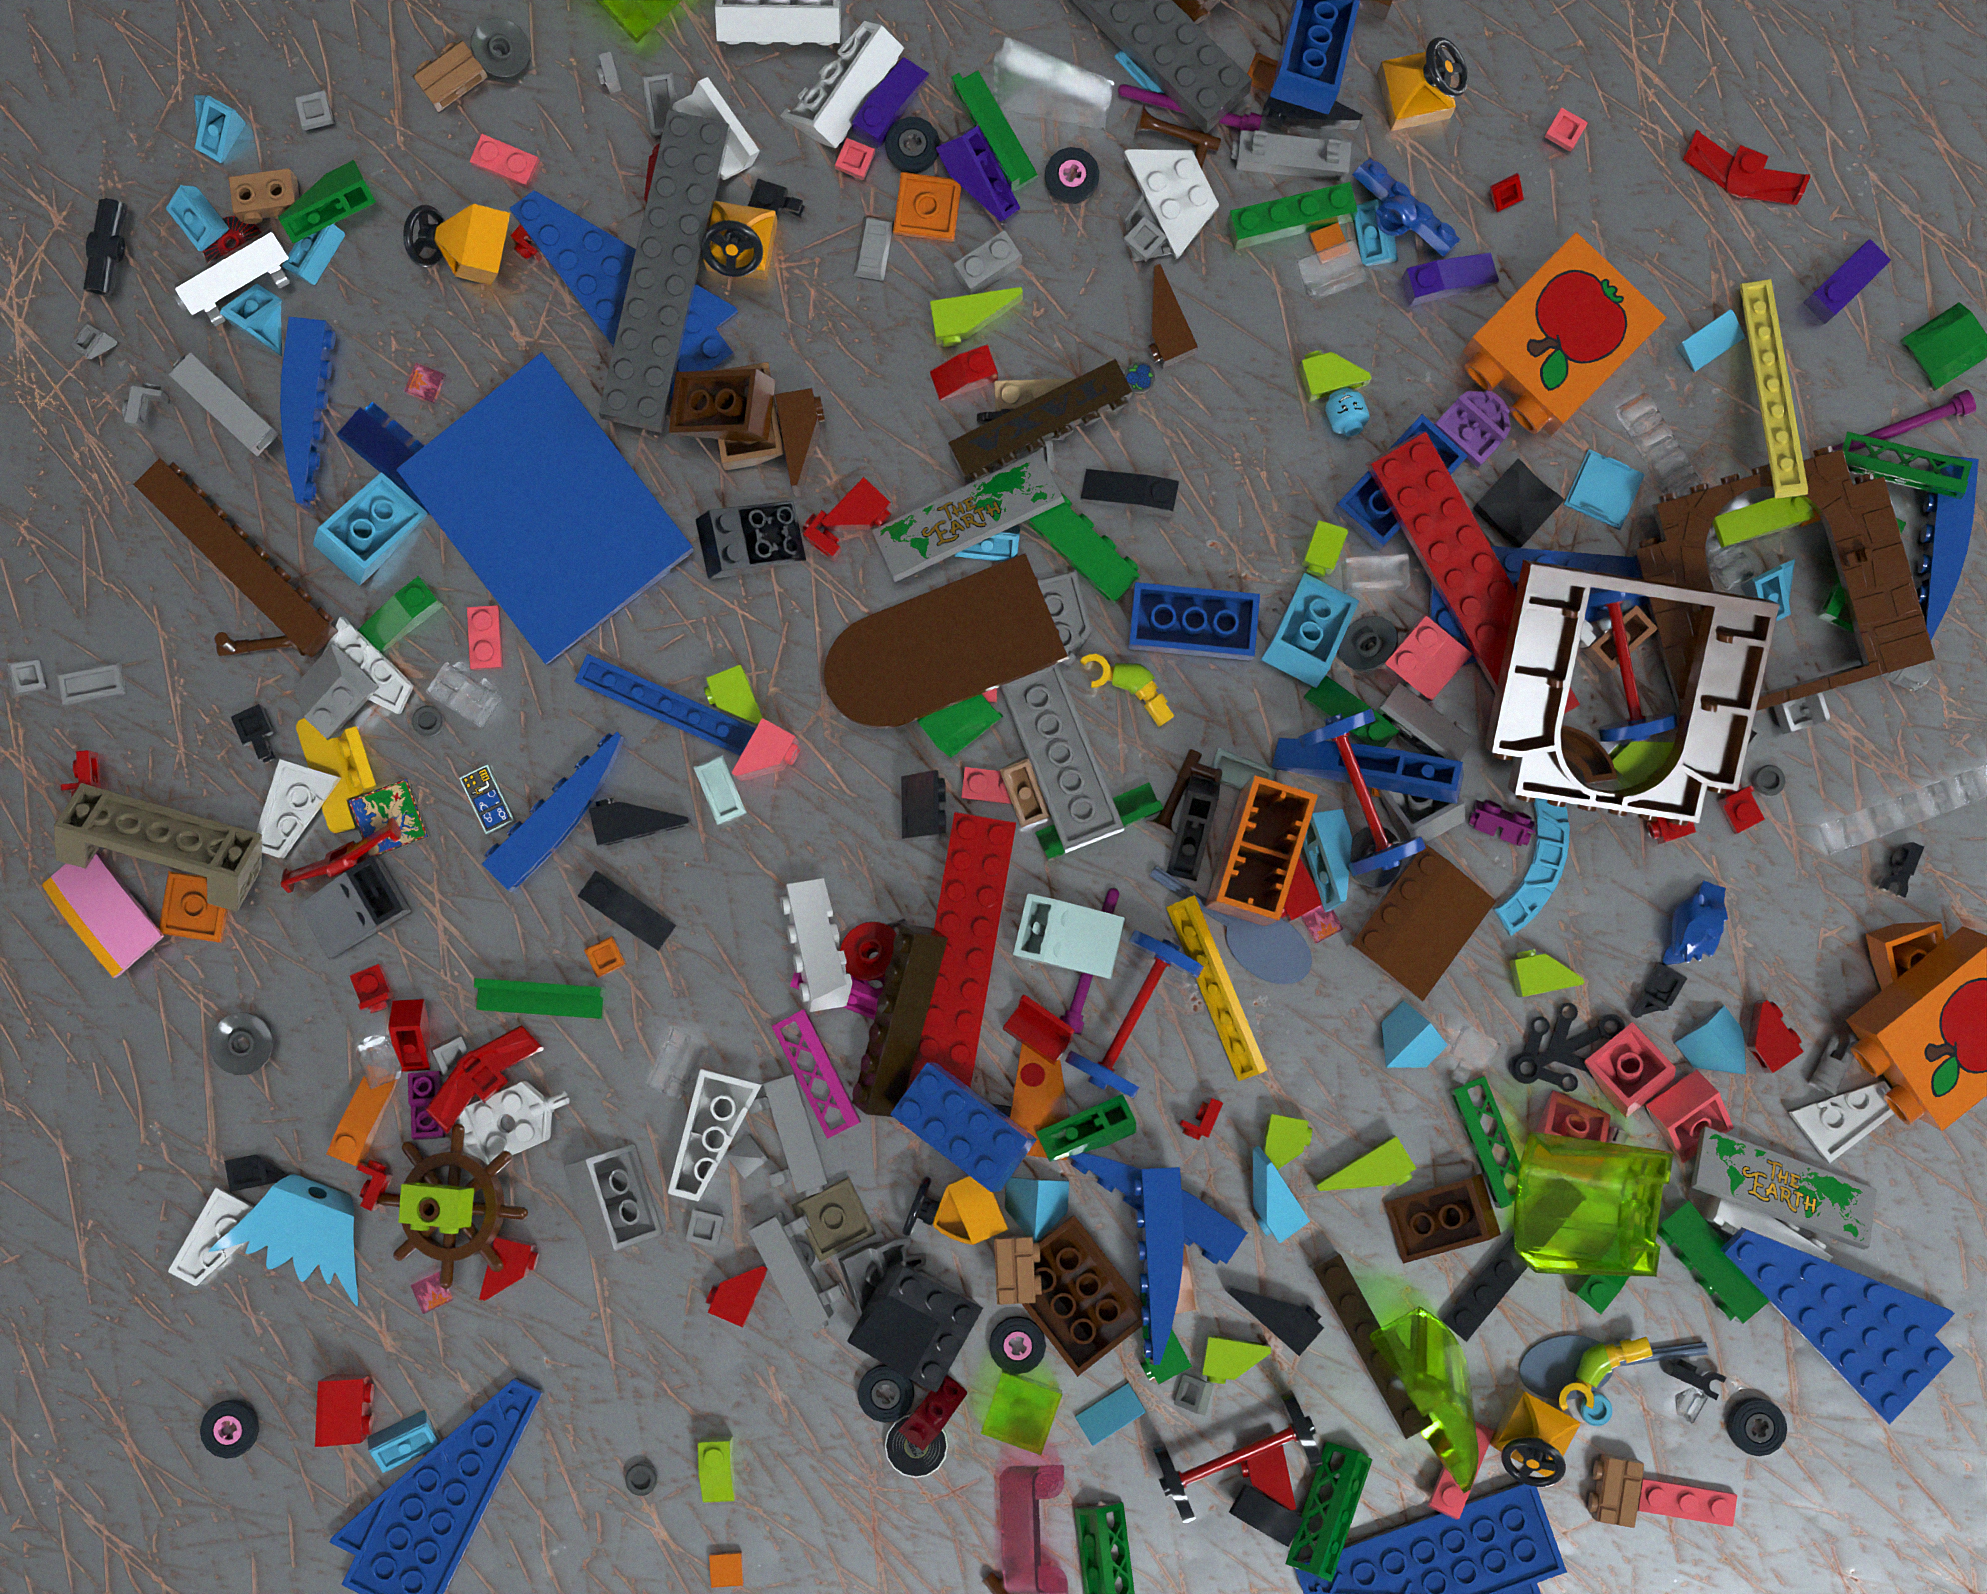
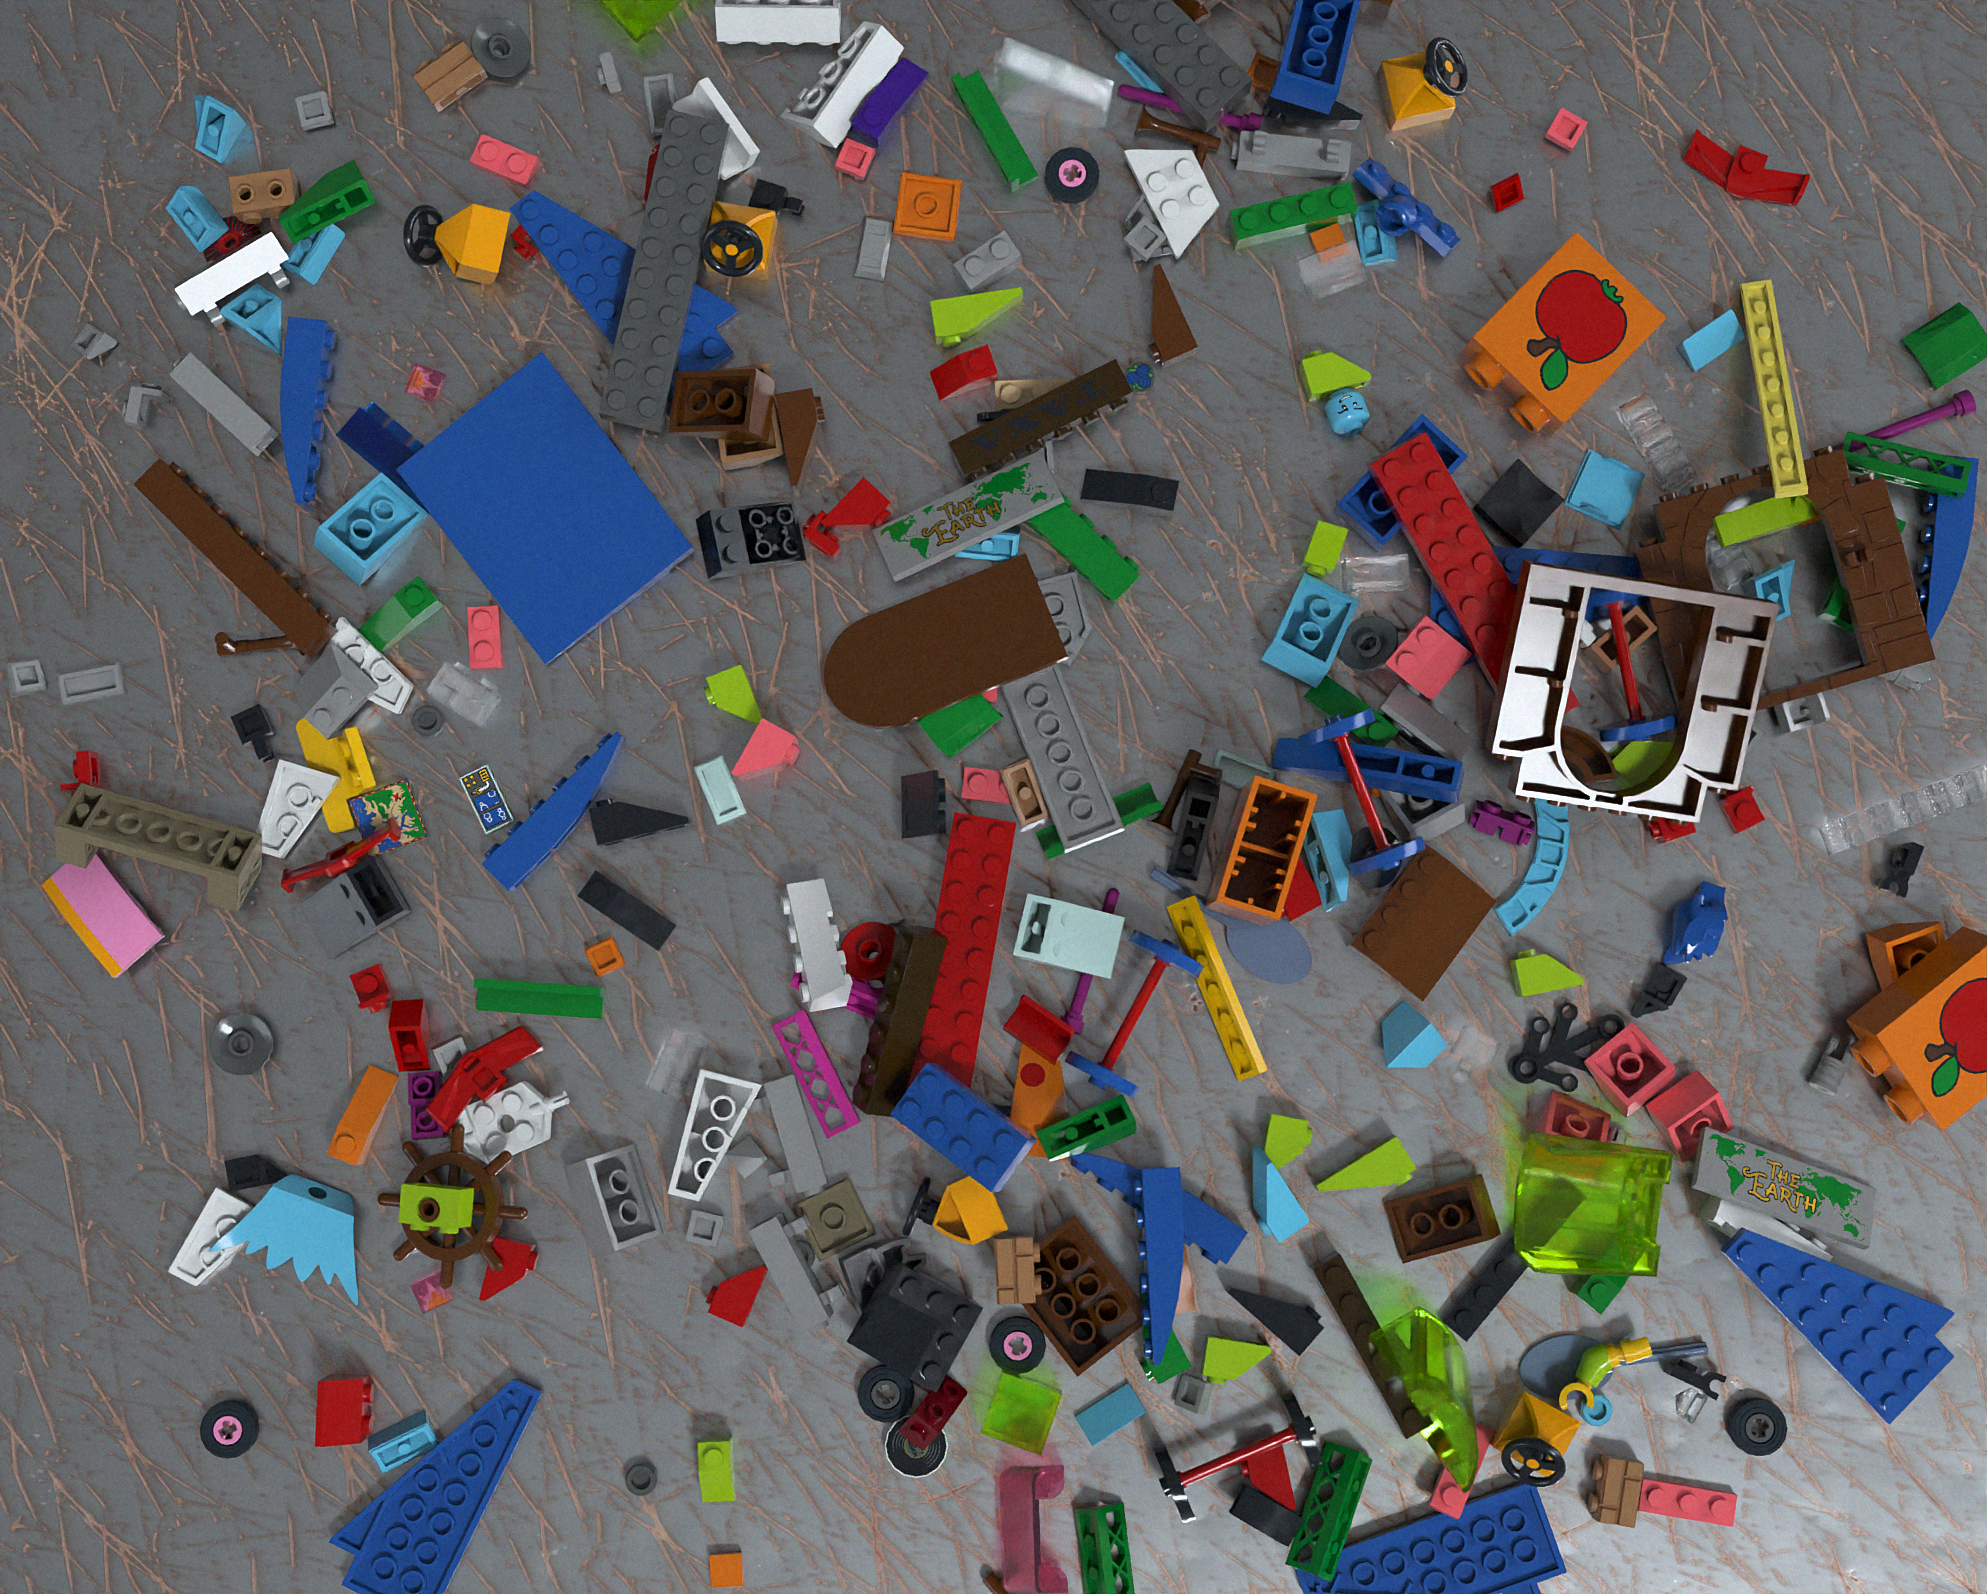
black piece [83,198,128,296] -> none
orange tile [158,871,228,943] -> none
clear brick [356,1035,402,1089] -> none
red bracket [356,1159,393,1211] -> none
blue plate [574,654,756,756] -> none
black bush [885,116,940,173] -> none
dark purple slope [936,125,1020,222] -> none
medium azure slope [1004,1177,1069,1243] -> none
piece [1079,654,1174,727] -> none
blue brick [1128,582,1260,661] -> none
red bracket [1178,1097,1223,1141] -> none
clear pink tile [1300,905,1343,944] -> none
dark purple slope [1402,252,1499,307] -> none
medium lavender slope [1434,390,1511,468] -> none
green fence [1449,1076,1532,1209] -> none
green brick [1653,1199,1769,1324] -> none
medium azure slope [1673,1005,1746,1075] -> none
red slope [1747,1000,1804,1073] -> none
dark grey tile [1752,765,1786,797] -> none
white wing [1788,1081,1894,1163] -> none
dark purple slope [1803,239,1891,324] -> none

